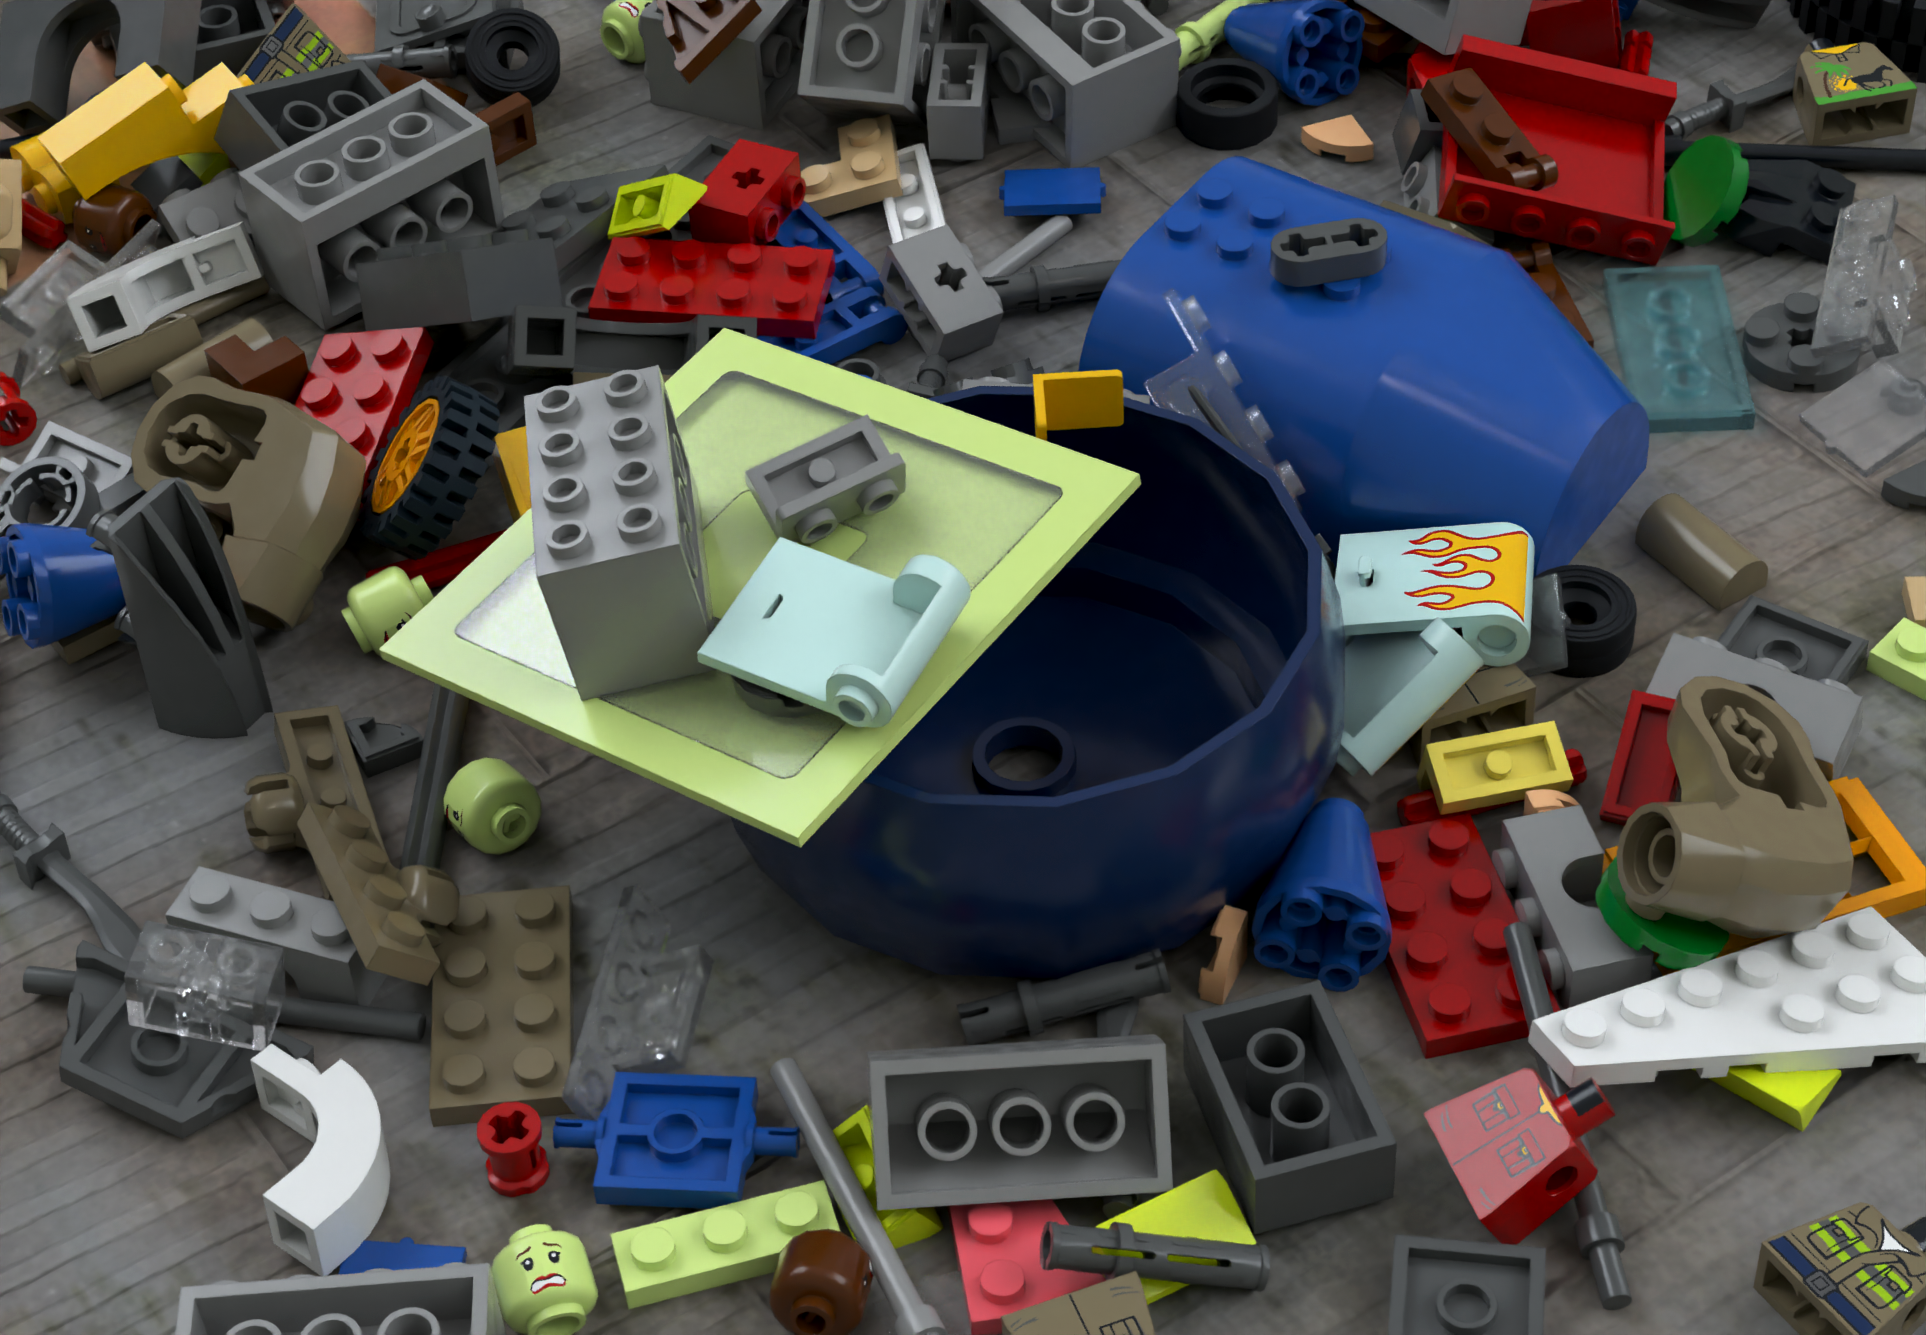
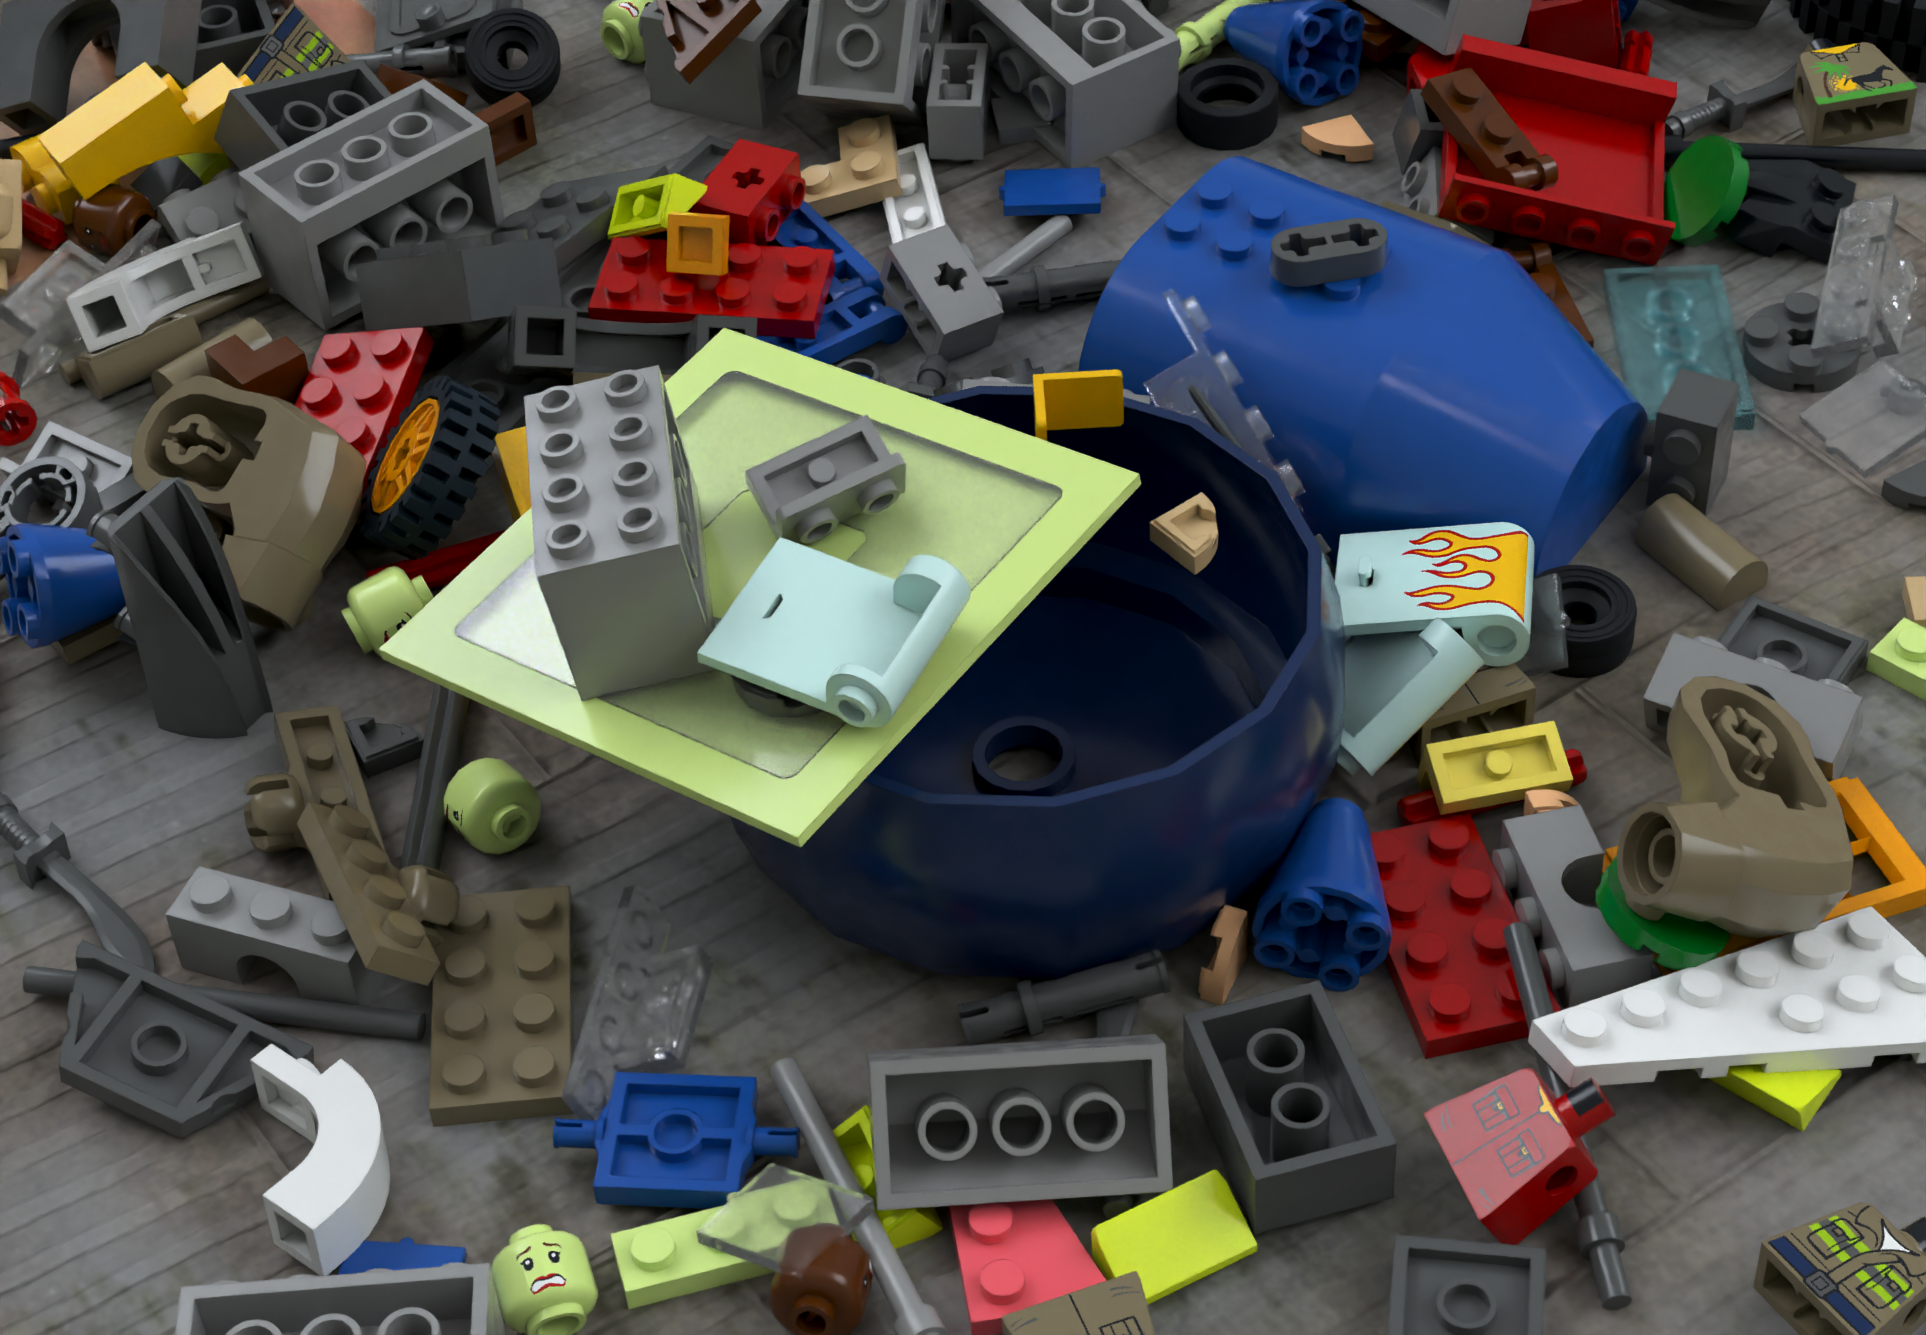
clear brick [124,920,286,1051] -> none
red bush [476,1101,550,1197] -> none
dark grey pin [1040,1221,1270,1292] -> none
red tile [1599,689,1680,826] -> none
none -> light orange tile [666,212,730,276]
none -> clear piece [696,1163,875,1280]
none -> tan tile [1150,492,1218,575]
none -> dark grey brick [1643,368,1740,516]

